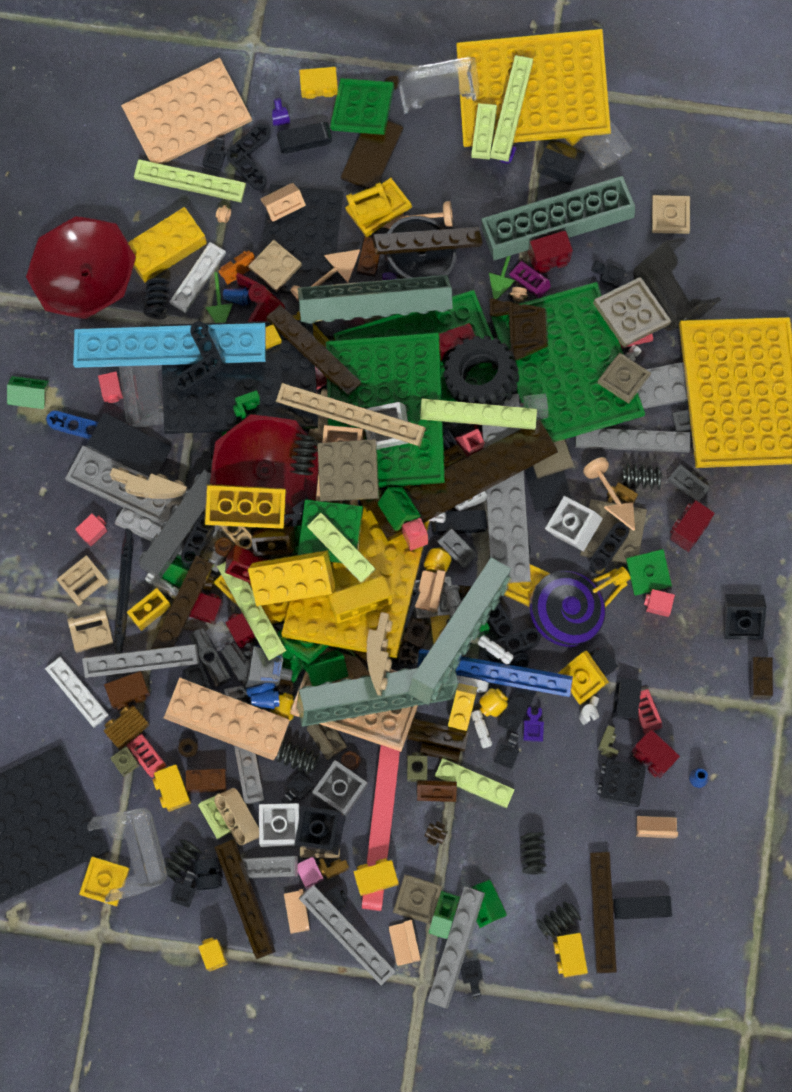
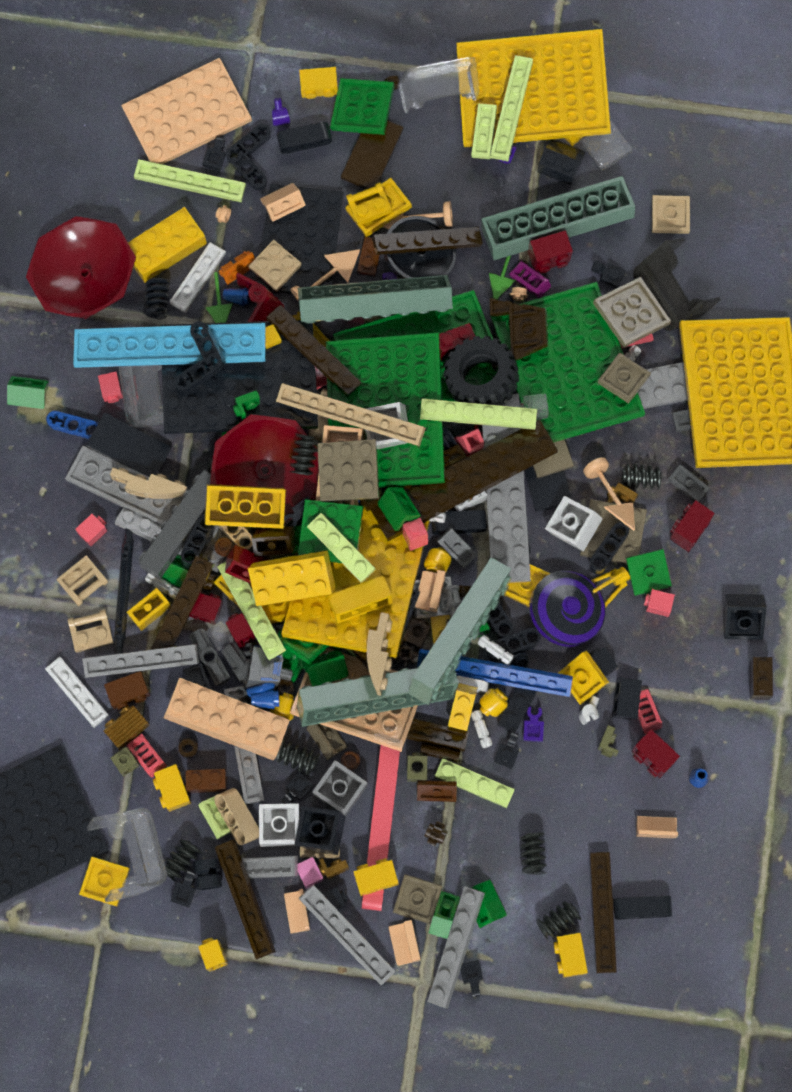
light grey plate [575,429,690,453] -> none
black brick [597,759,646,808] -> none

